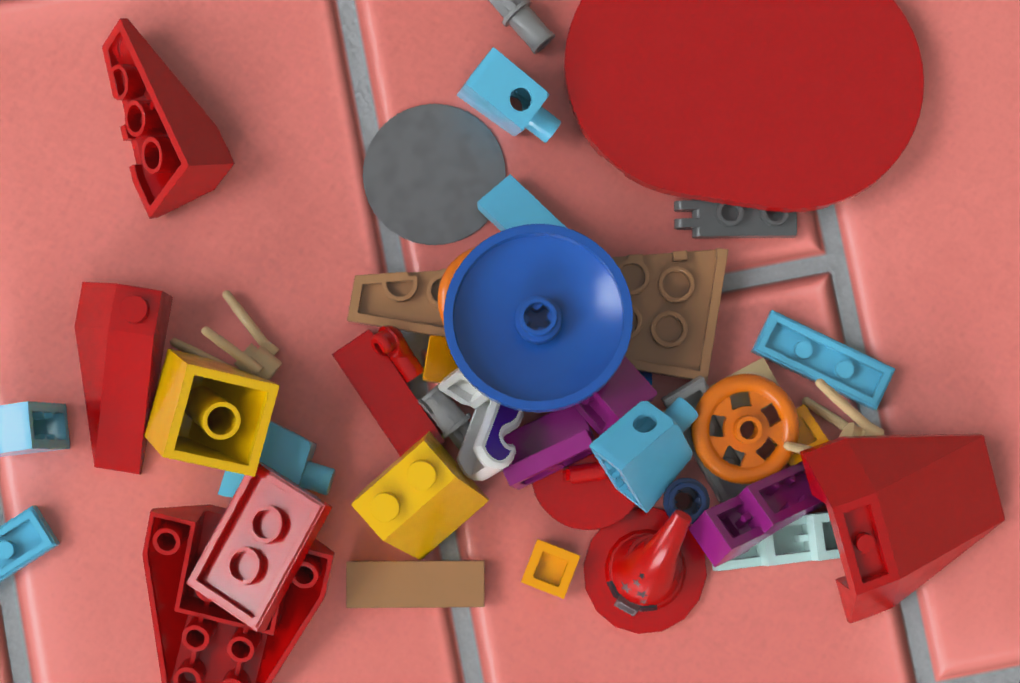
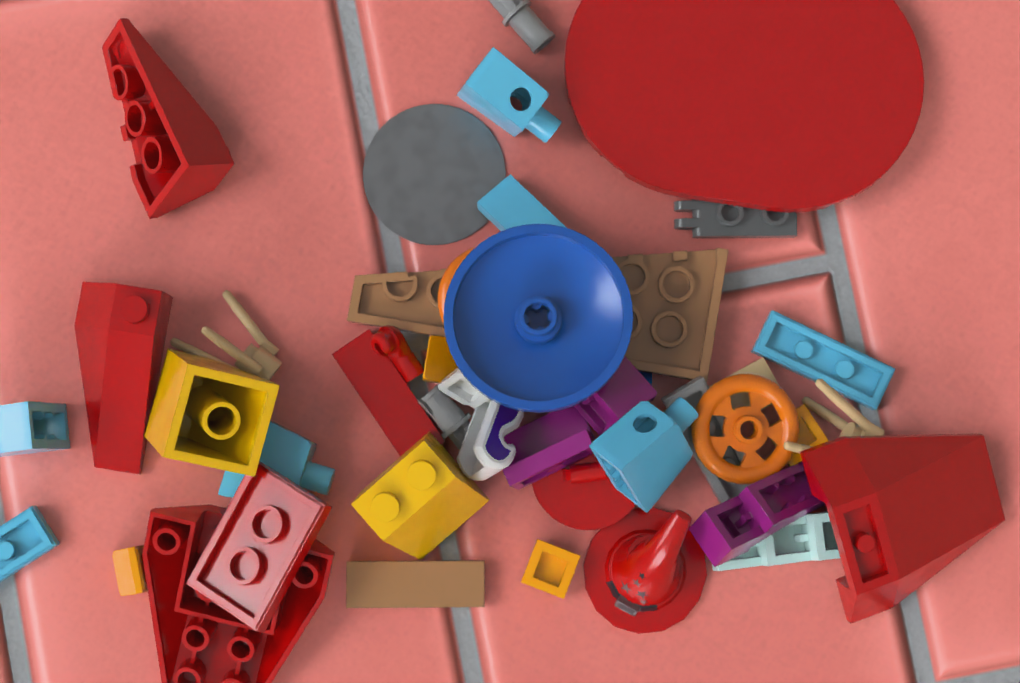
dark blue cone [663,478,710,524] -> none
none -> light orange slope [113,545,148,596]

